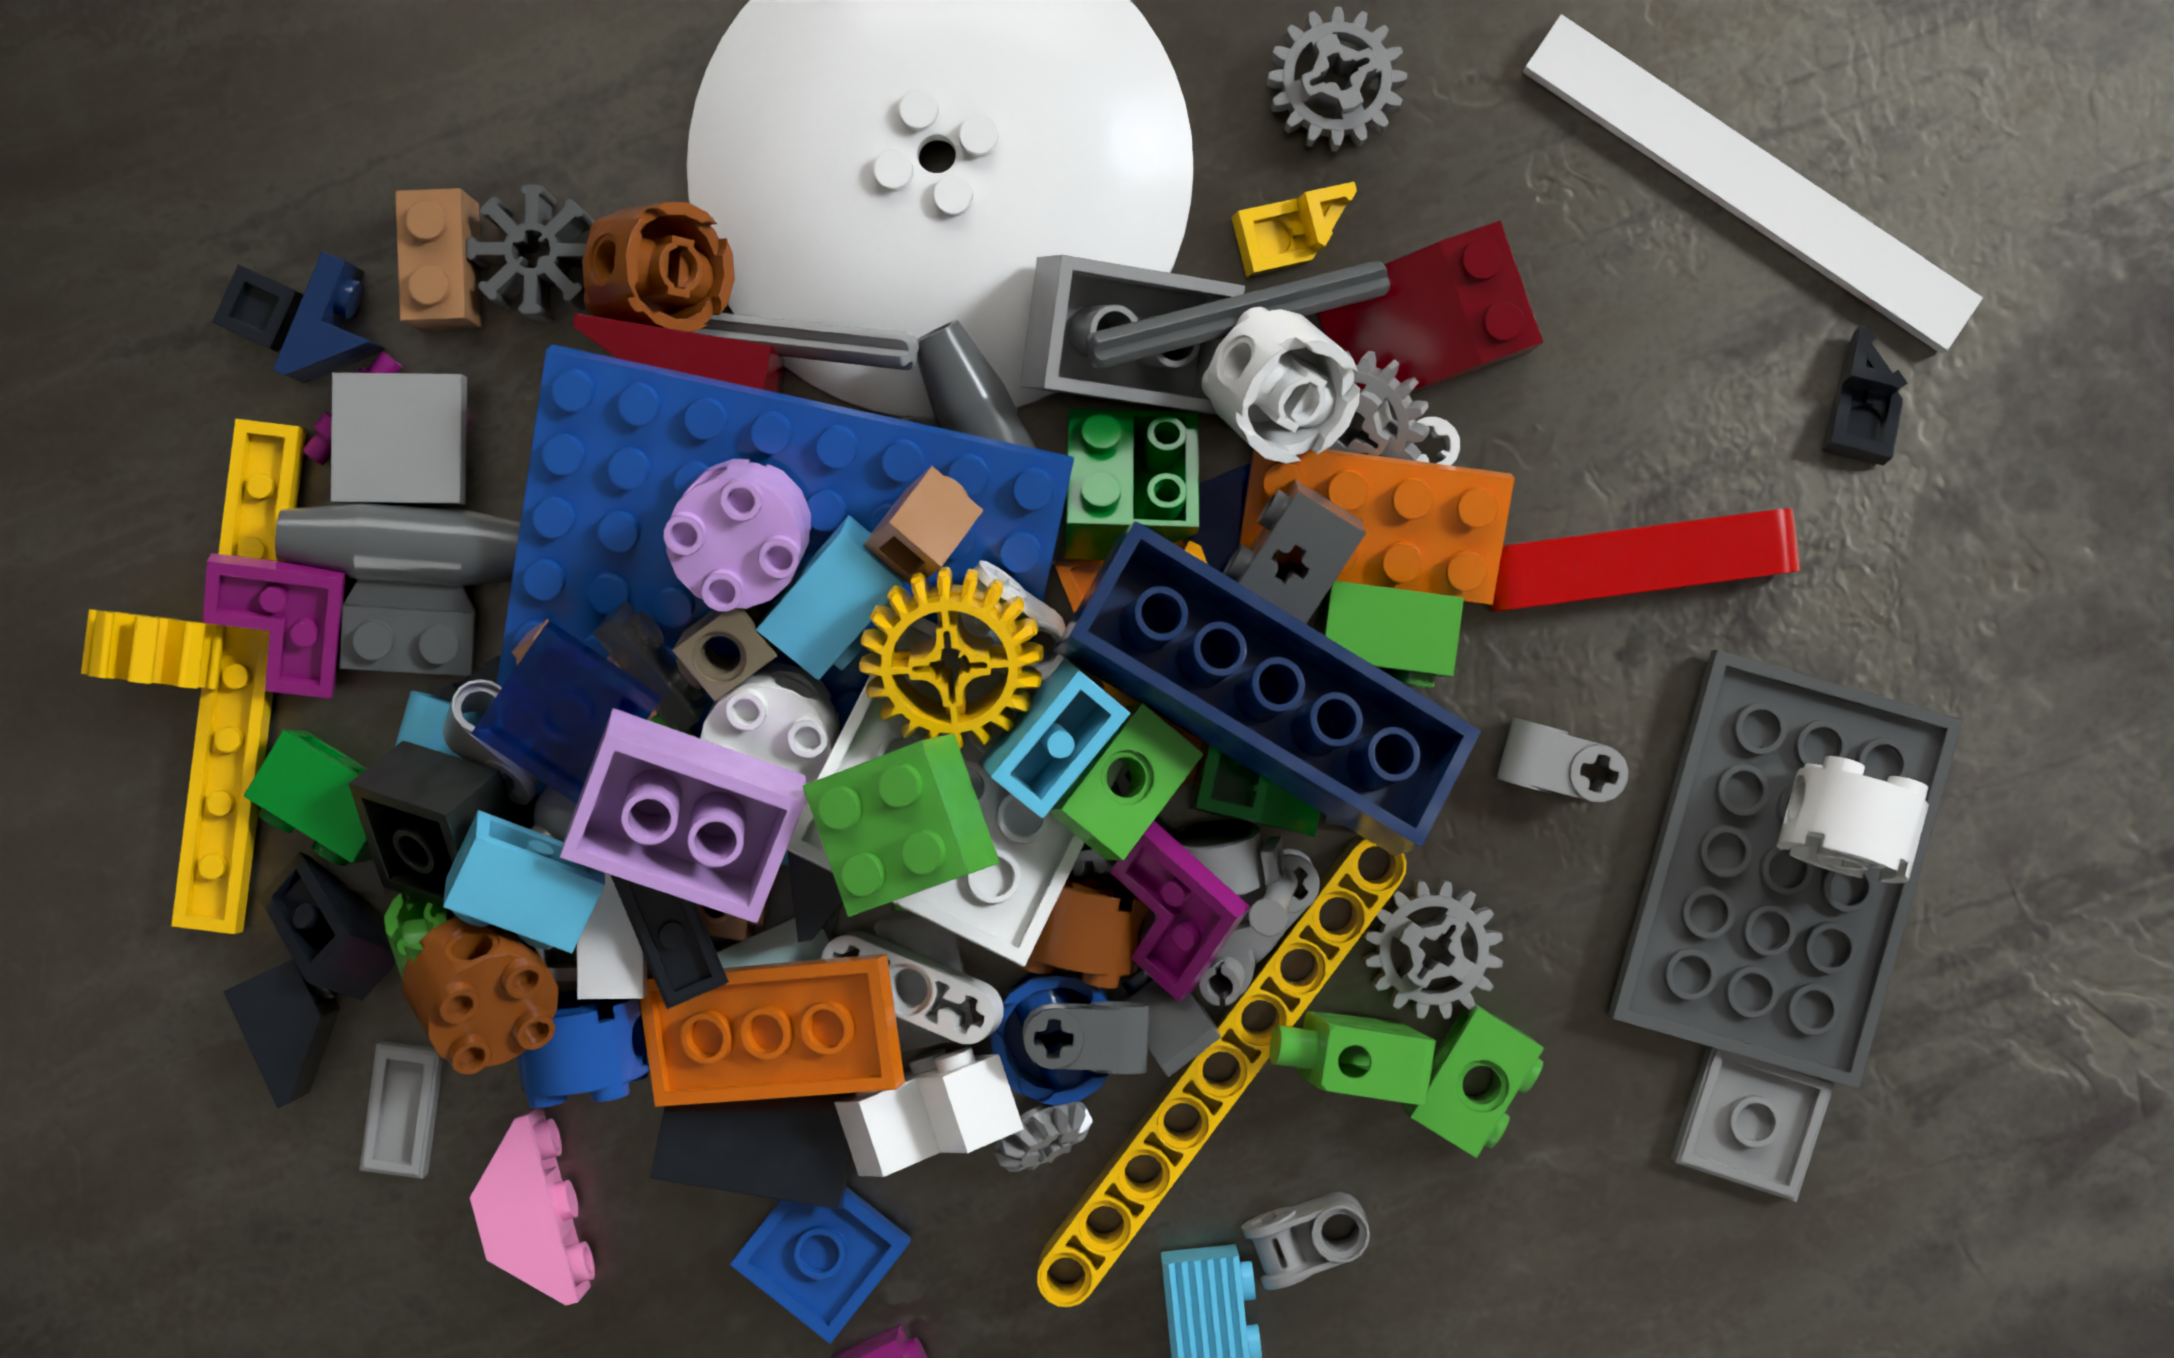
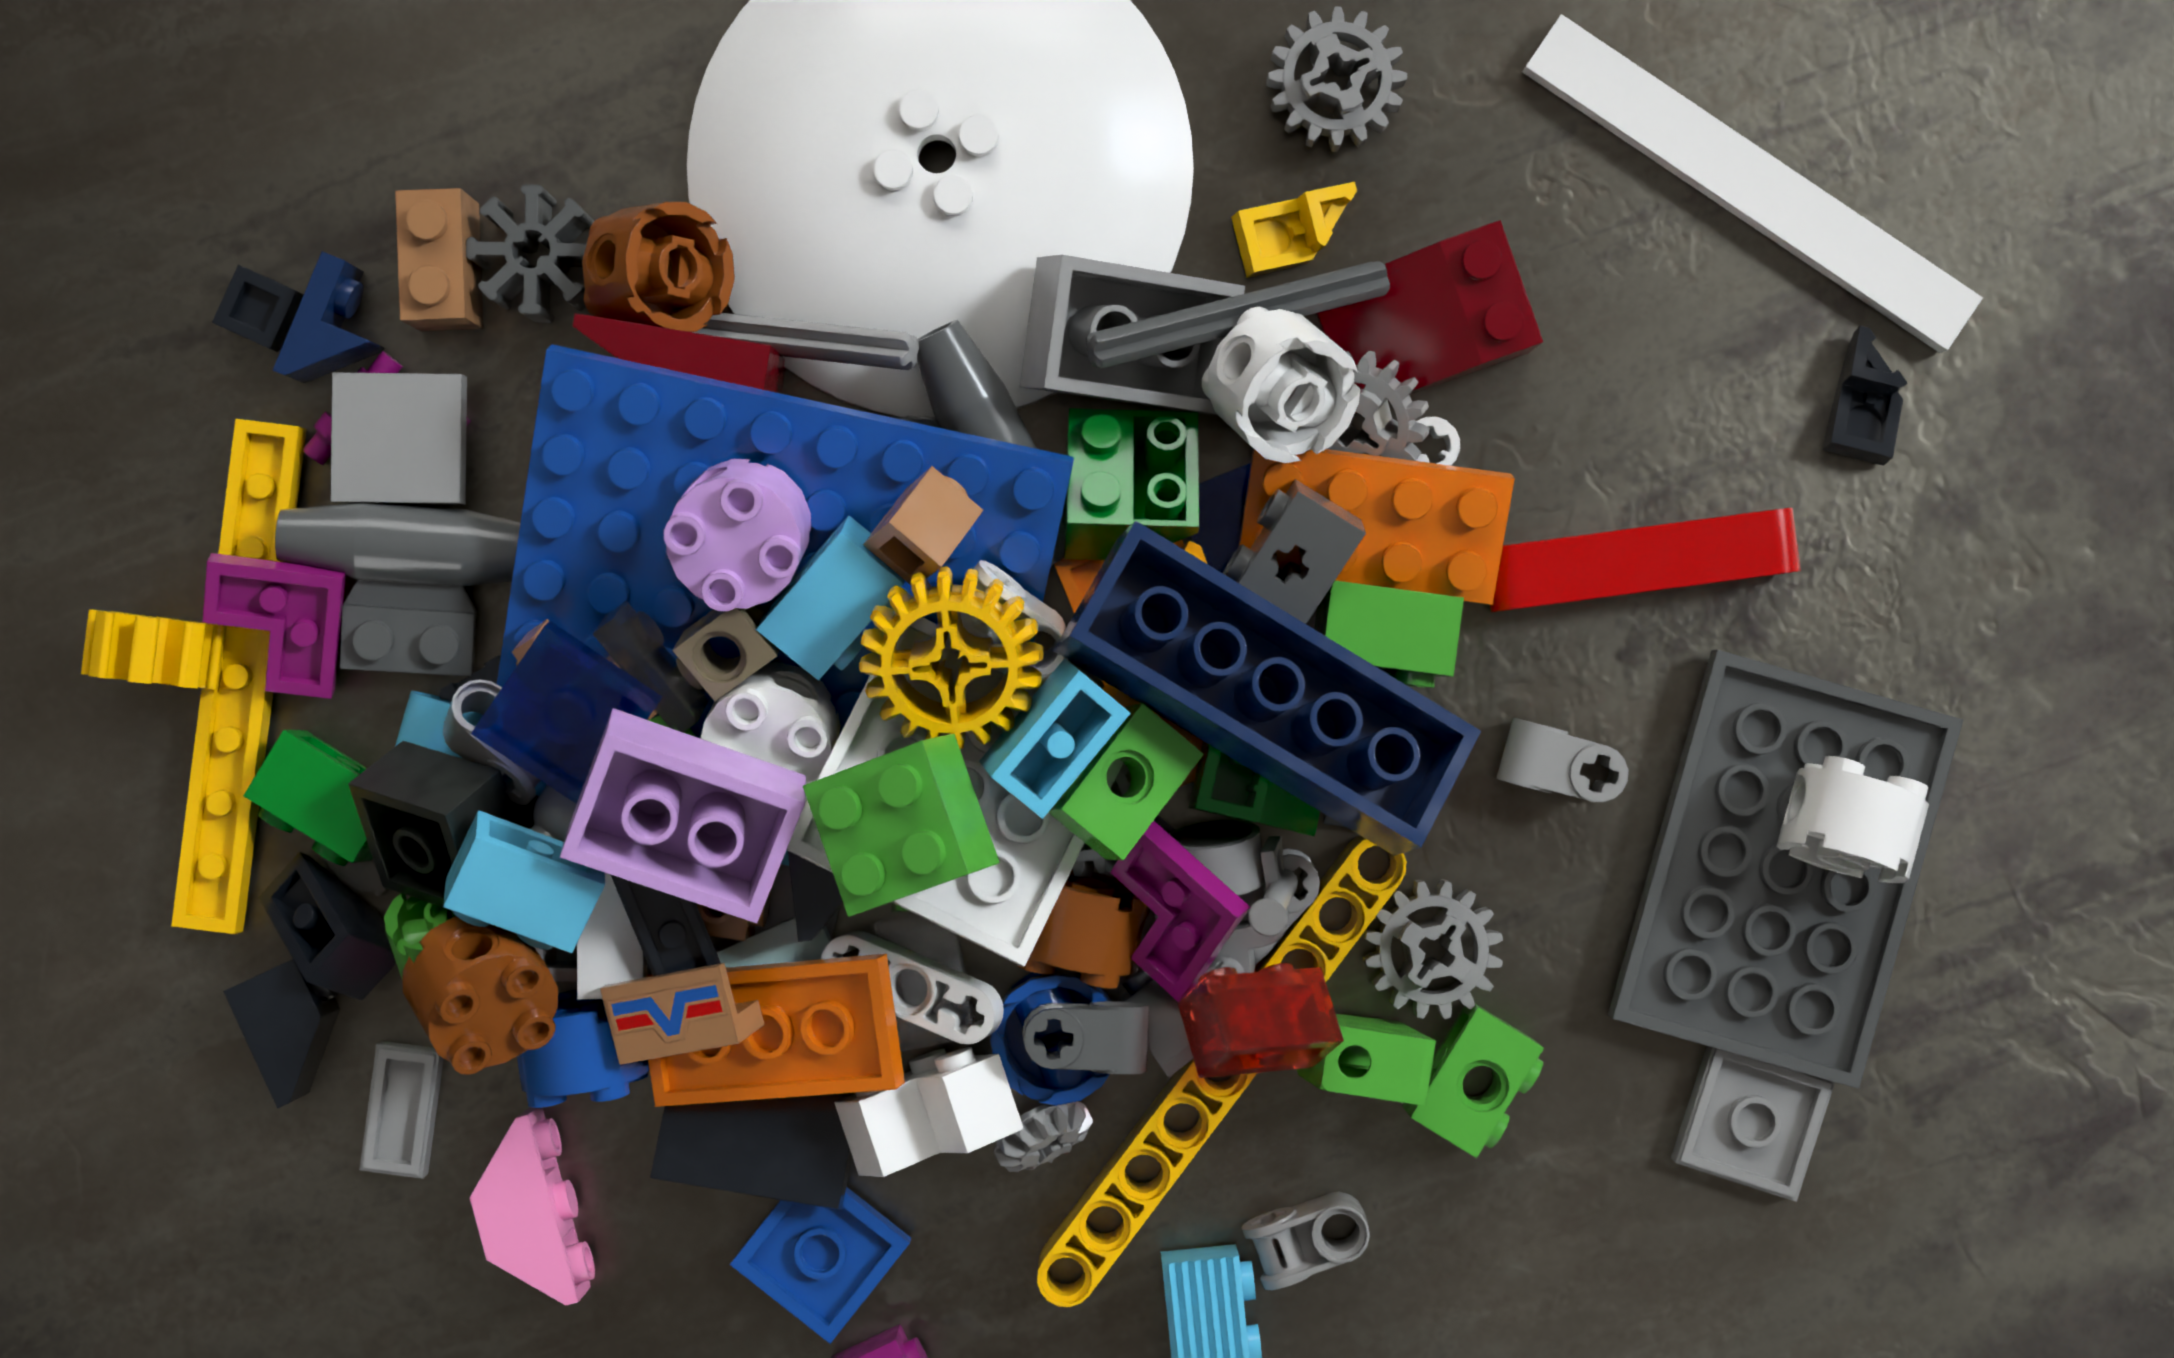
none -> medium nougat panel [600,963,765,1065]
none -> clear red brick [1178,963,1344,1078]

